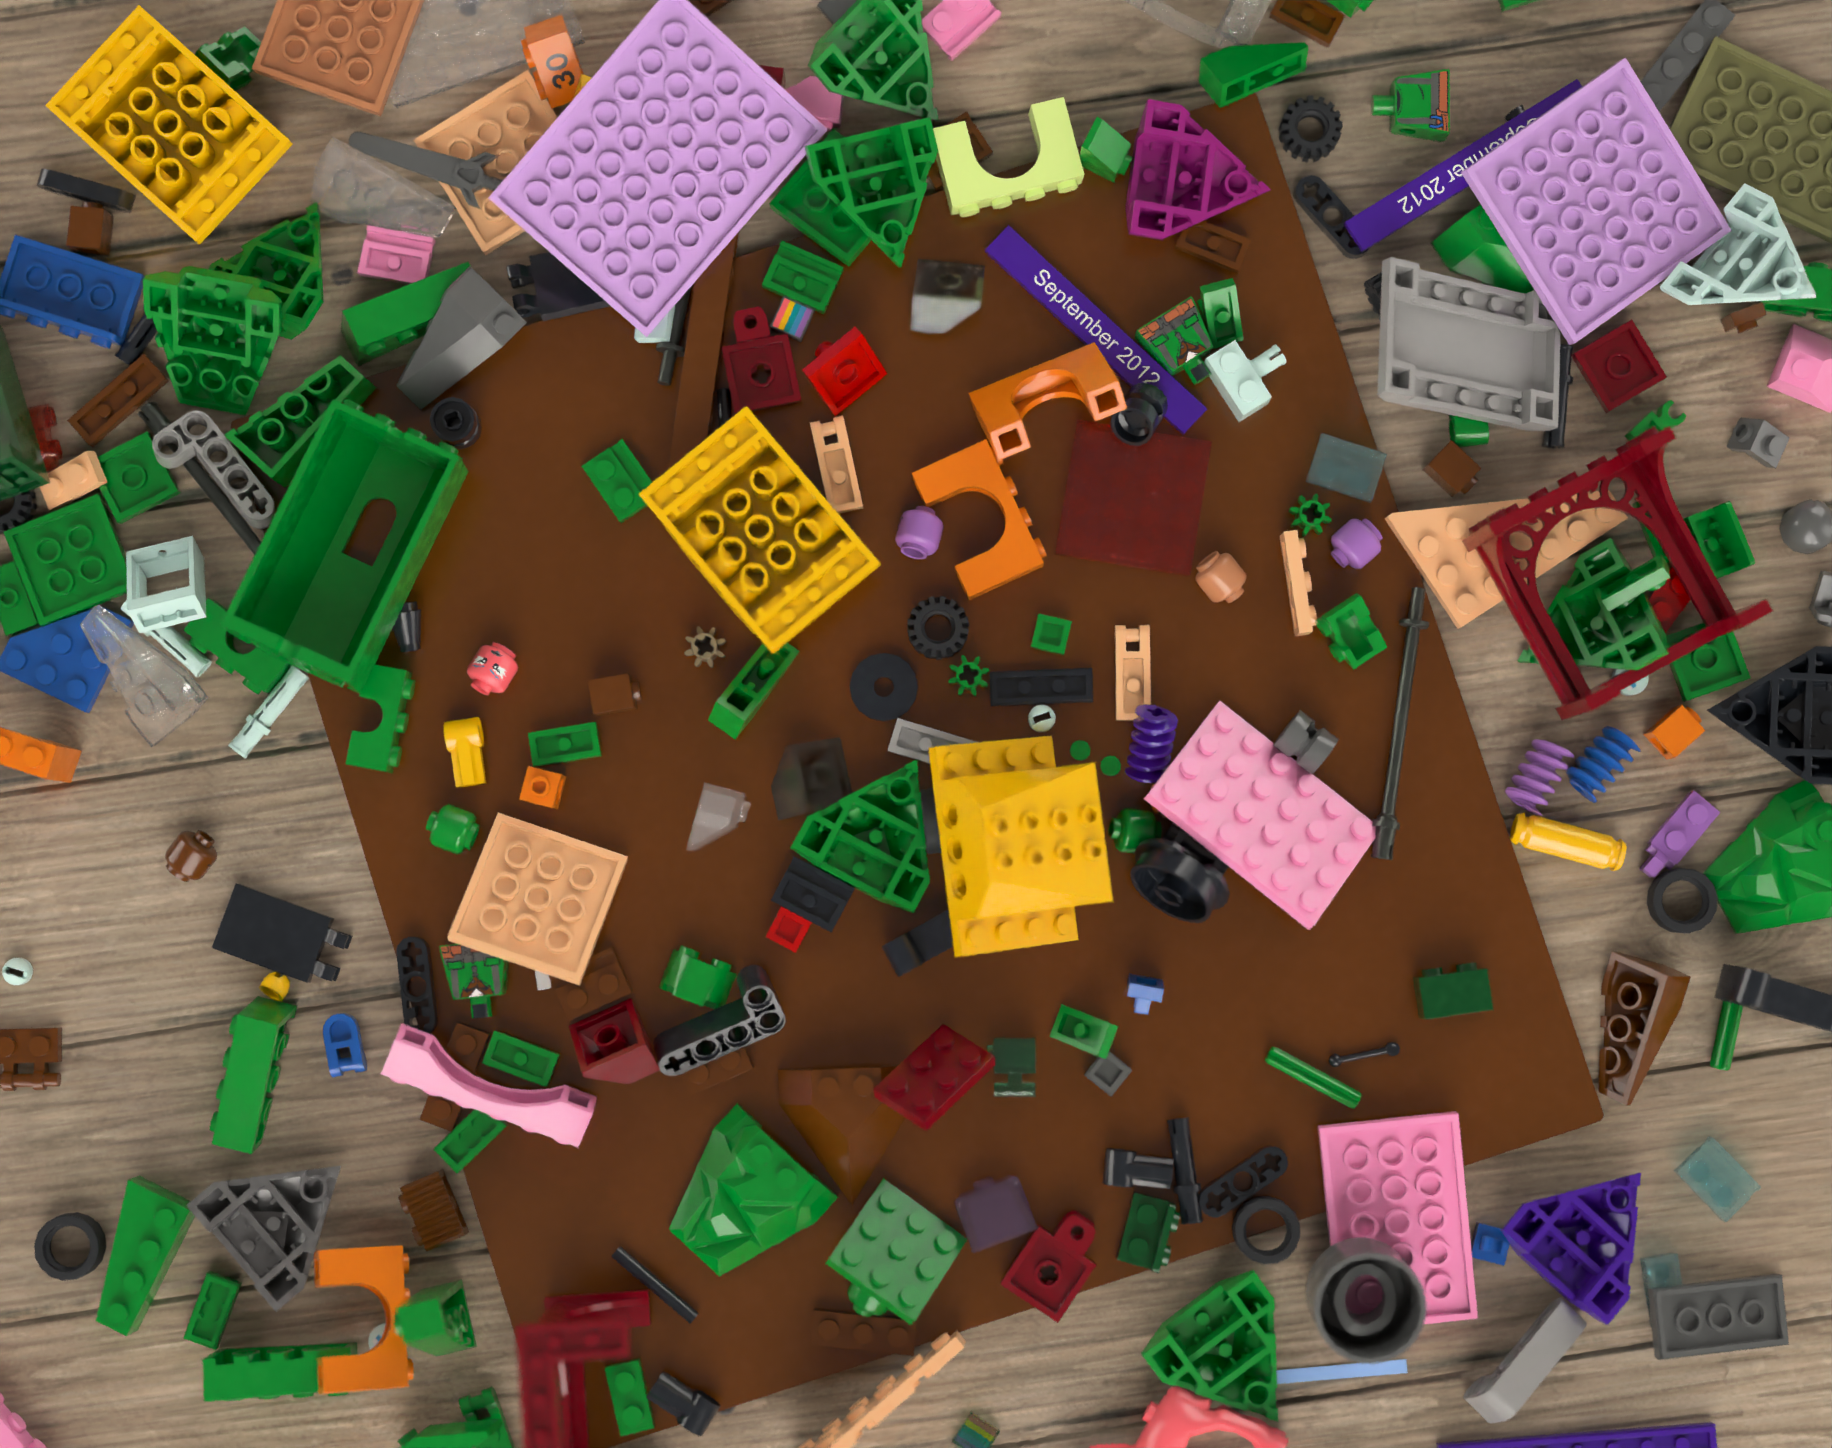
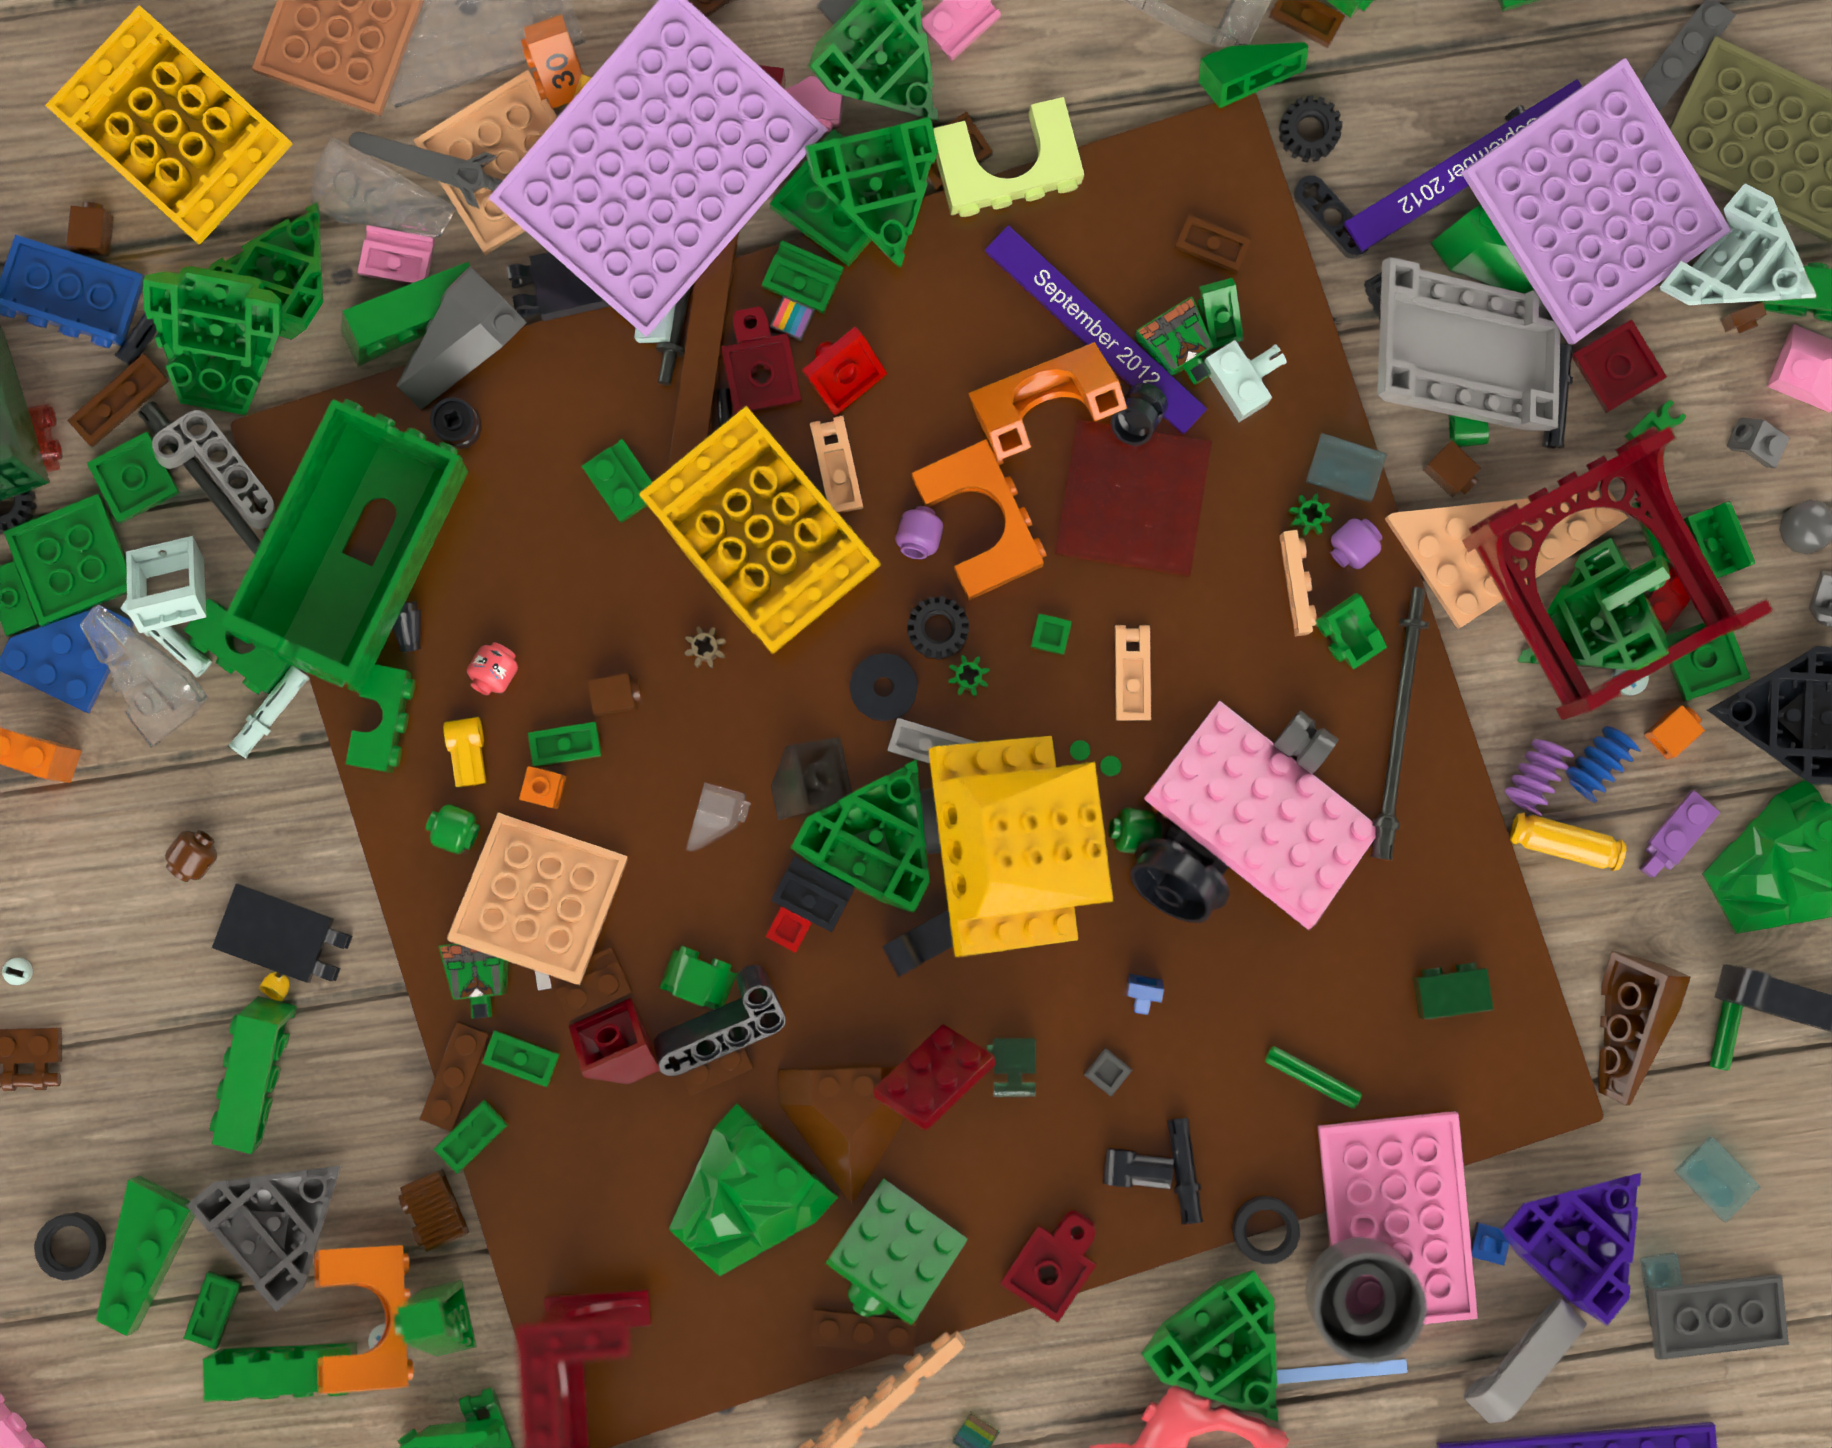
black beam [37,169,136,213] -> none
light nougat plate [40,451,107,510] -> none
green cylinder [194,26,261,91] -> none
green wedge [224,355,377,488] -> none
blue plate [323,1013,367,1077] -> none
bright pink arch [381,1023,597,1147] -> none
black beam [396,937,438,1034] -> none
green plate [605,1358,655,1437] -> none
black bar [611,1246,699,1324] -> none
black piece [646,1371,721,1436] -> none
green slope [708,643,800,740] -> none
clear smoke slope [910,259,985,334] -> none
clear purple torso [955,1175,1038,1253] -> none
black tile [989,668,1094,707] -> none
light aqua hinge [1028,704,1056,732] -> none
green slope [1050,1004,1118,1059] -> none
green slope [1080,117,1133,183] -> none
dark green bracket [1116,1191,1180,1273] -> none
magenta wedge [1125,99,1271,240] -> none
dark purple piece [1125,704,1178,783] -> none
nougat head [1196,551,1247,603] -> none
black beam [1199,1145,1288,1217] -> none
black hinge [1329,1042,1400,1067] -> none
green torso [1371,69,1450,142] -> none
black tyre [1647,868,1718,933] -> none

